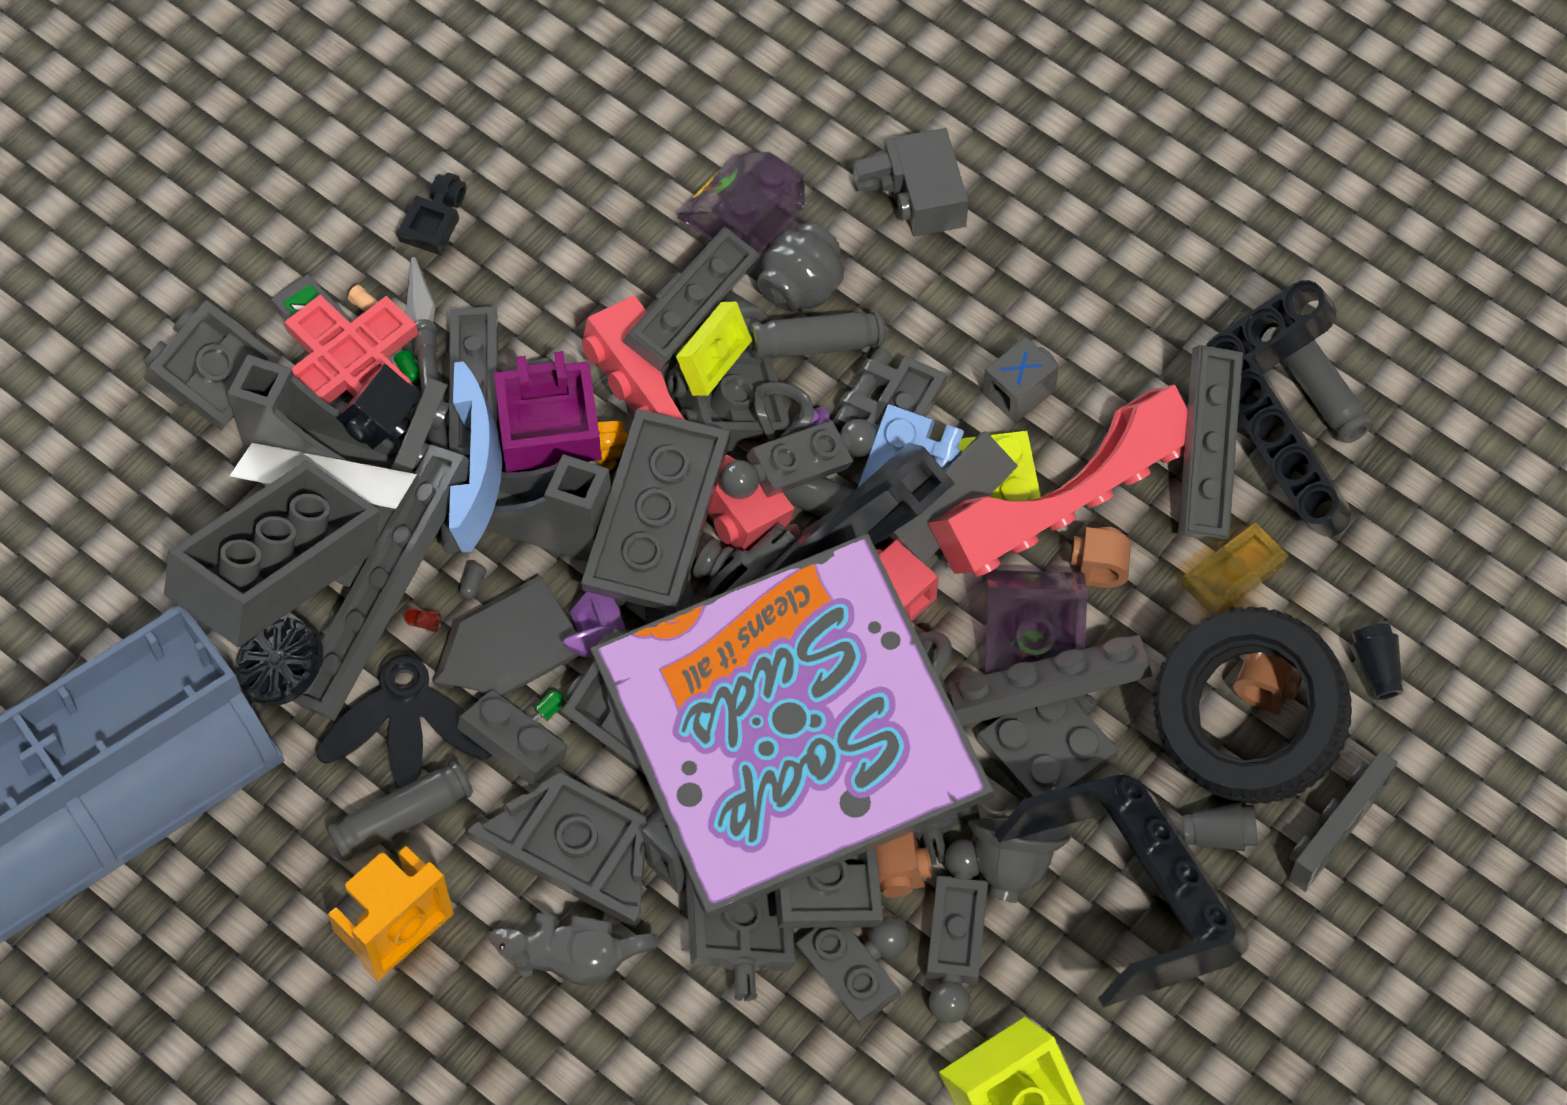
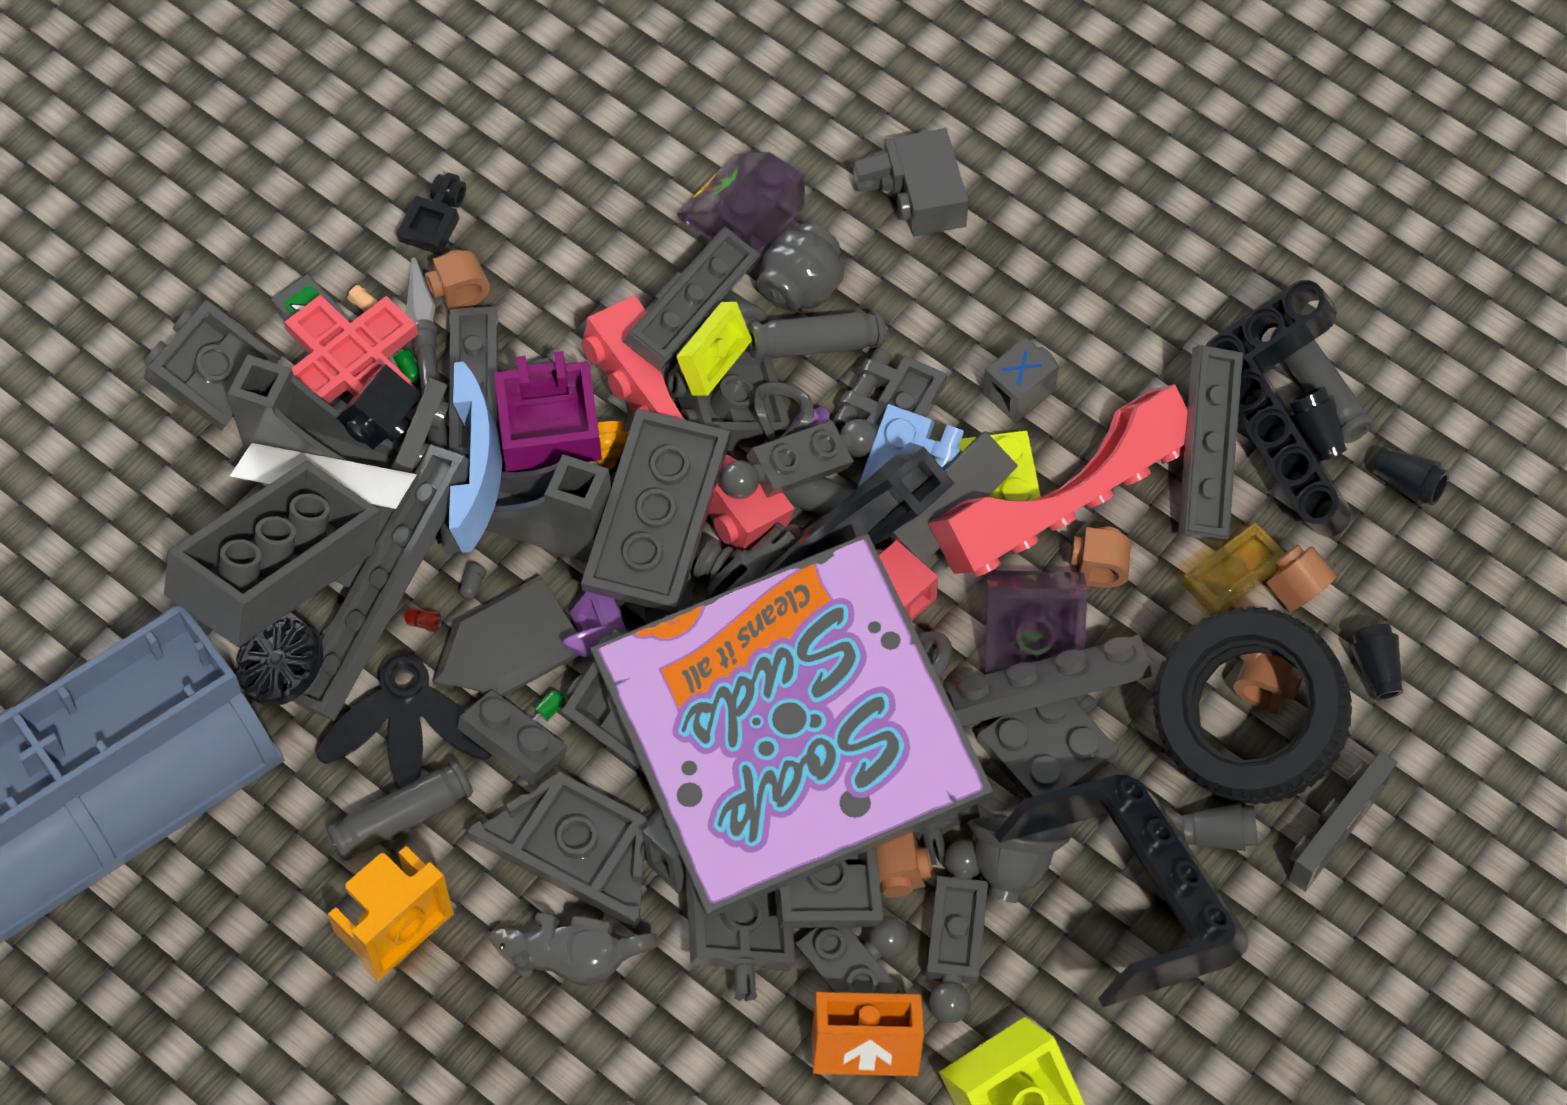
none -> nougat plate [425,250,490,314]
none -> orange brick [811,992,924,1076]
none -> nougat plate [1266,544,1337,612]
none -> black cone [1290,386,1347,461]
none -> black cone [1373,448,1449,506]

